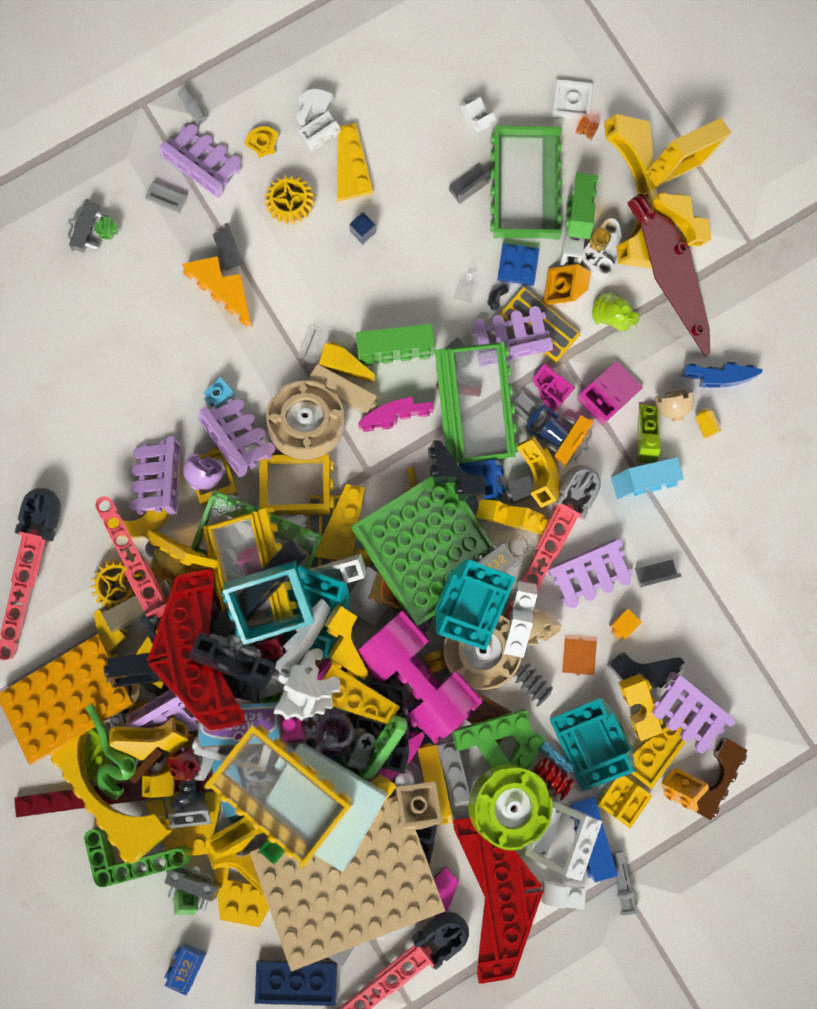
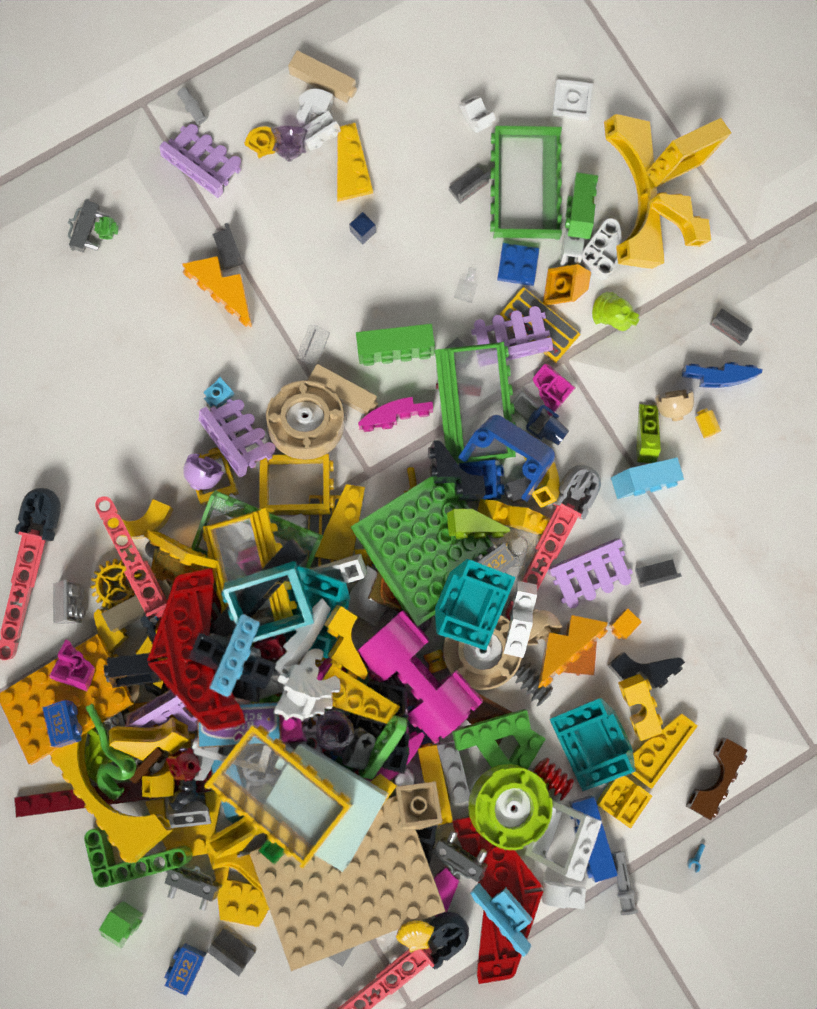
lavender fence [129,436,181,515] -> none
light grey tile [145,182,187,214] -> none
bright green slope [173,890,198,915] -> none
dark blue plate [254,960,337,1006] -> none
yellow gear [264,174,314,225] -> none
yellow slope [319,342,375,382] -> none
black arm [487,284,509,310] -> none
medium azure axle [539,742,573,774] -> none
light orange piece [547,415,593,467] -> none
clear orange wheel [575,115,600,141] -> none
dark pink slope [576,361,643,426] -> none
clear yellow wheel [590,228,611,251] -> none
dark red wing [627,192,710,356] -> none
lavender fence [652,671,736,753] -> none
light orange bracket [661,768,709,812] -> none
none -> blue brick [42,700,82,748]
none -> dark pink slope [49,640,95,691]
none -> light grey slope [53,580,85,624]
none -> bright green wedge [99,901,143,949]
none -> flat silver panel [207,928,256,976]
none -> medium azure bracket [210,614,260,697]
none -> clear purple helmet [271,125,308,162]
none -> tan brick [288,50,357,103]
none -> yellow animal [396,921,434,952]
none -> dark grey piece [432,830,488,882]
none -> lime slope [447,509,510,539]
none -> blue windscreen [459,415,555,502]
none -> medium azure bracket [470,883,532,957]
none -> light orange slope [538,615,608,688]
none -> dark azure hand [687,844,705,873]
none -> flat silver panel [710,308,753,346]

